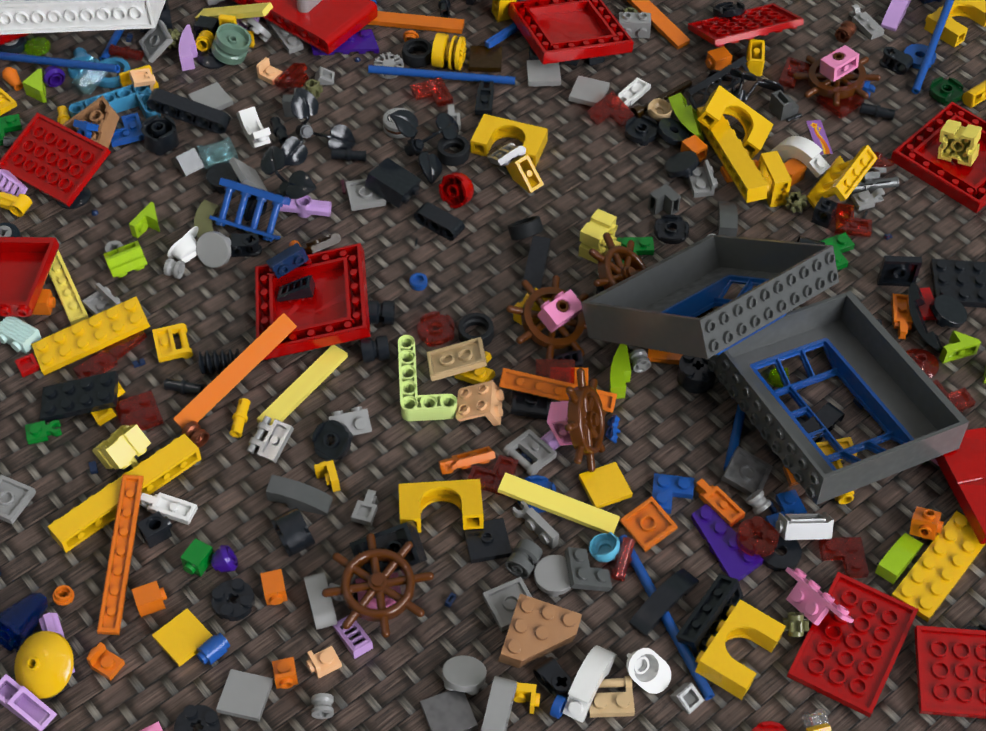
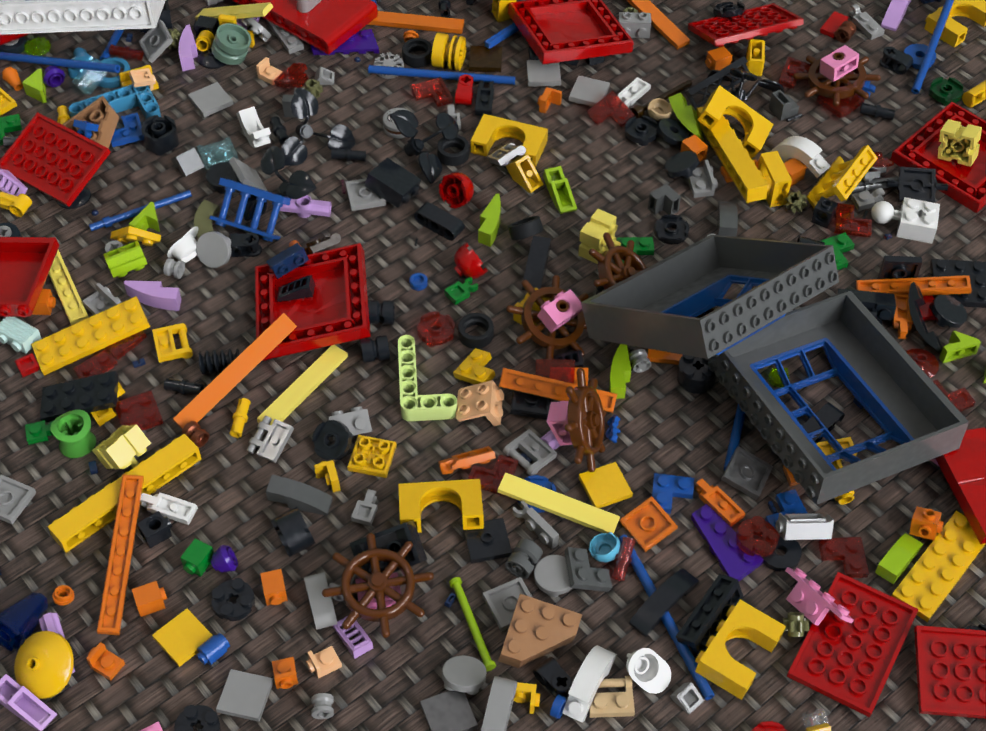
black beam [146,88,231,134] -> none
tan tile [426,337,487,381] -> none
light grey wheel [745,489,772,515] -> none
medium lavender sticker [806,120,833,155] -> none
none -> bright green hat [50,410,96,458]
none -> blue bar [89,190,192,231]
none -> yellow plate [110,226,161,246]
none -> lavender slope [124,280,181,311]
none -> yellow tile [347,435,397,478]
none -> green plate [444,277,478,305]
none -> lime bar [449,577,496,671]
none -> red cylinder [454,242,488,279]
none -> red piece [455,74,473,105]
none -> lime slope [478,193,501,247]
none -> orange bracket [537,87,562,113]
none -> lime slope [543,166,577,214]
none -> red tile [820,11,849,38]
none -> black piece [837,288,896,321]
none -> orange tile [856,275,972,296]
none -> white brick [871,197,940,244]
none -> black plate [886,167,948,203]

